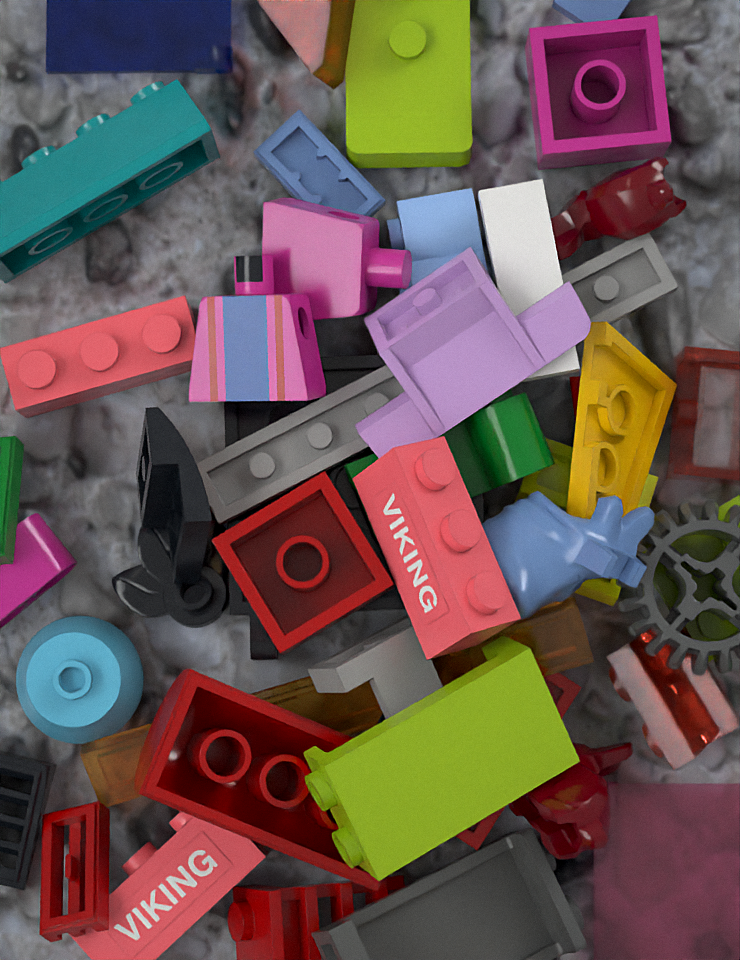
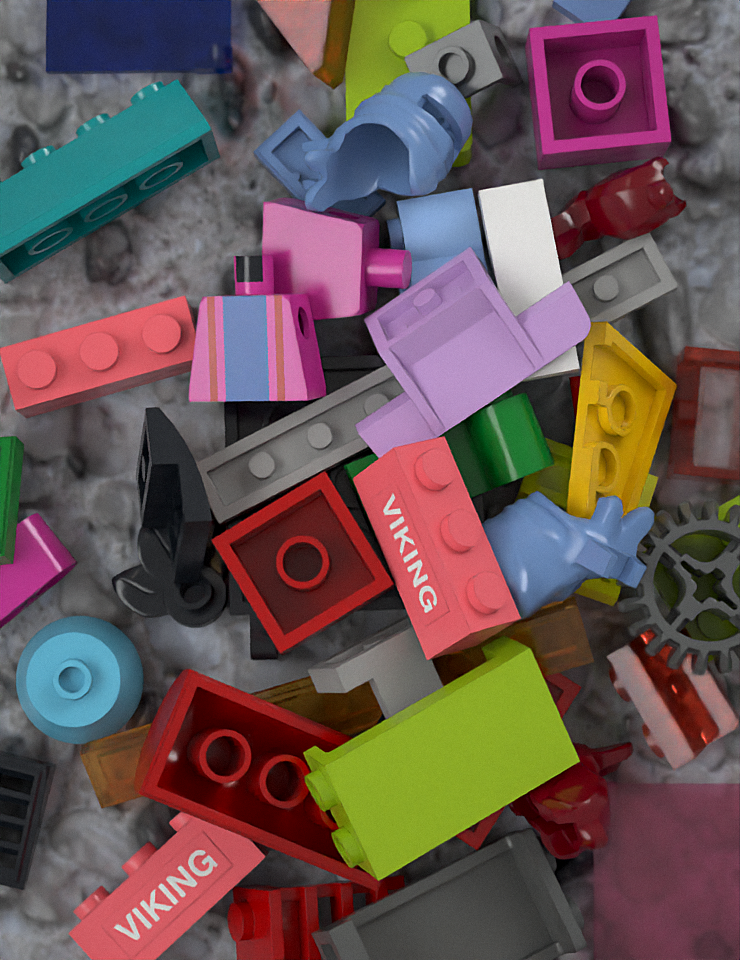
red tile [39,801,110,942] -> none
none -> medium blue piece [302,72,473,212]
none -> bracket [405,19,524,99]

